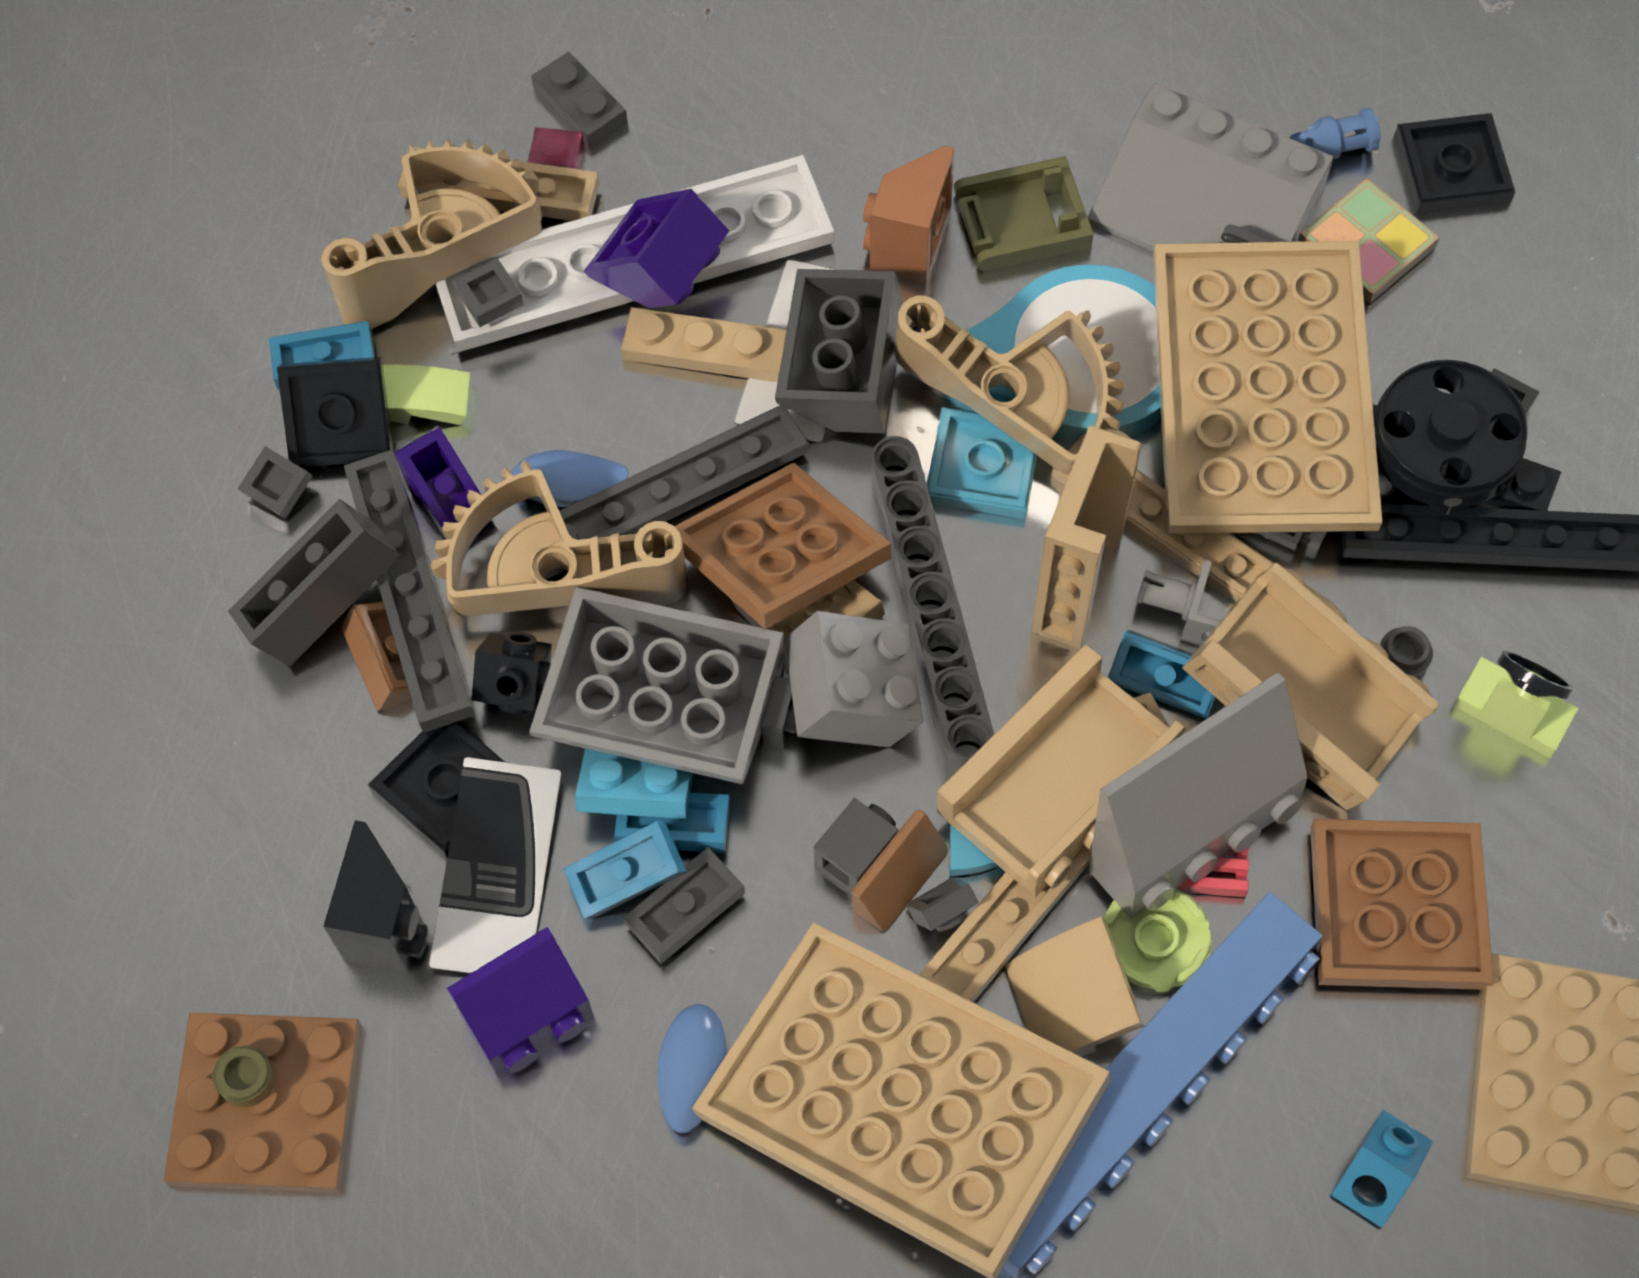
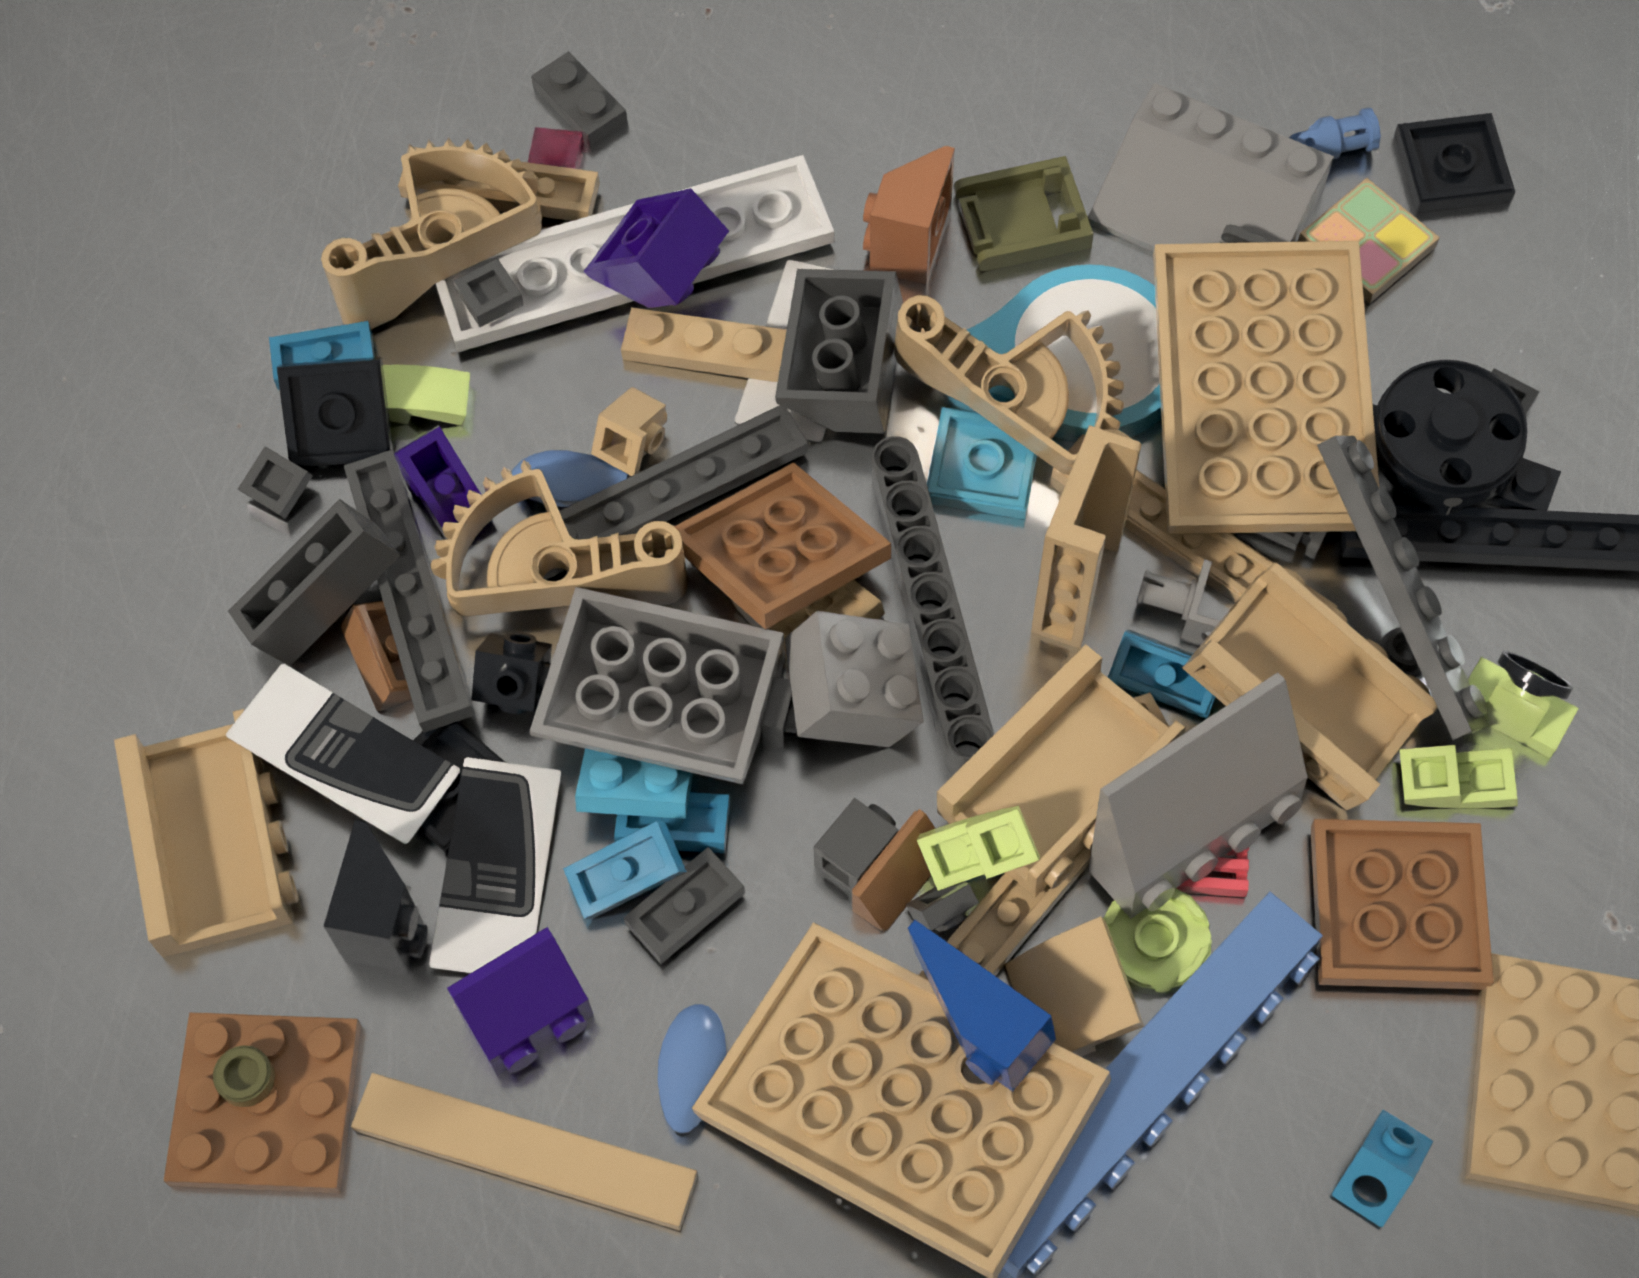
none -> tan panel [114,709,298,958]
none -> sticker [226,664,460,844]
none -> tan tile [351,1073,698,1231]
none -> tan brick [591,387,667,476]
none -> blue slope [908,920,1056,1092]
none -> yellowish green slope [917,806,1040,891]
none -> dark grey plate [1317,436,1489,740]
none -> yellowish green slope [1400,745,1518,808]

